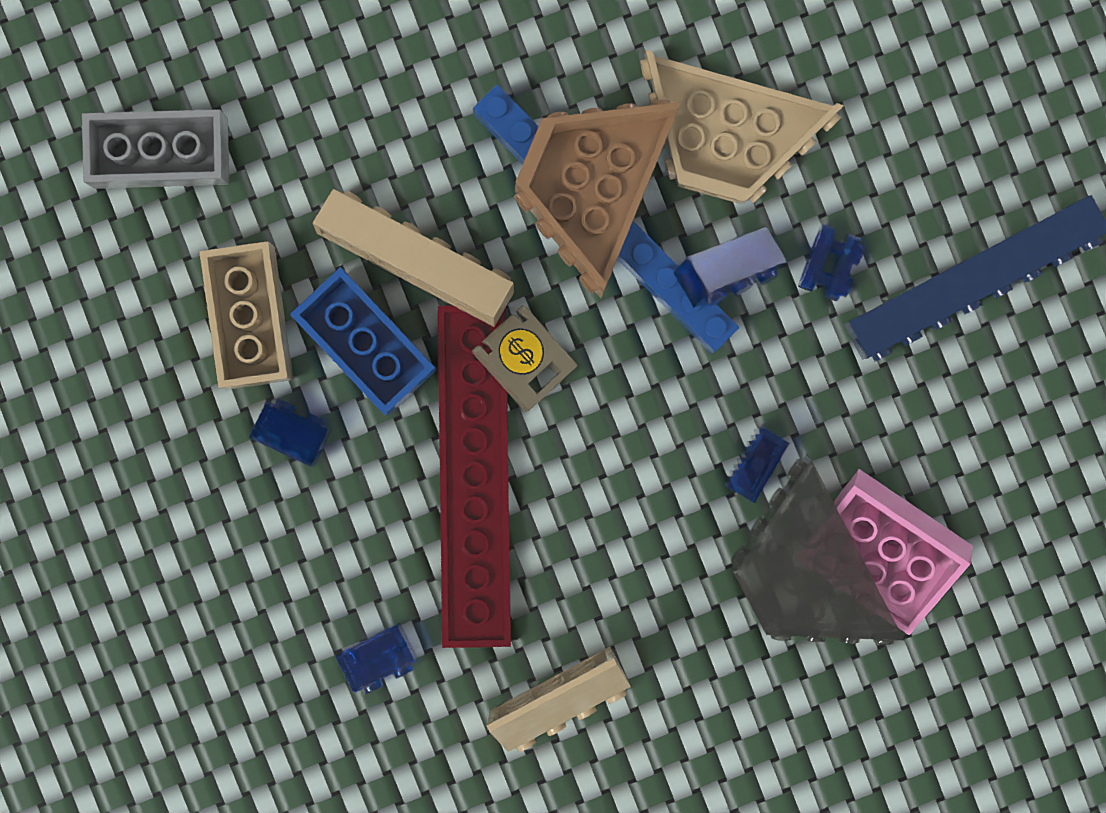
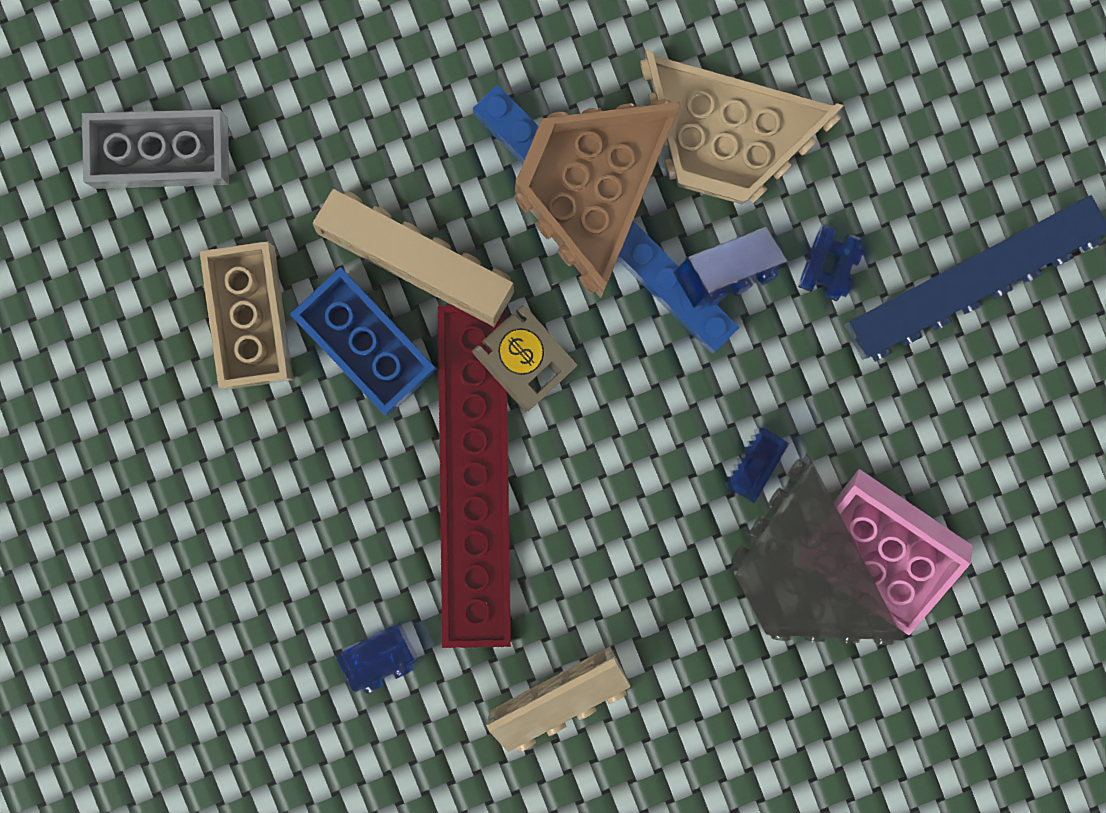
clear blue brick [249,398,332,467] -> none

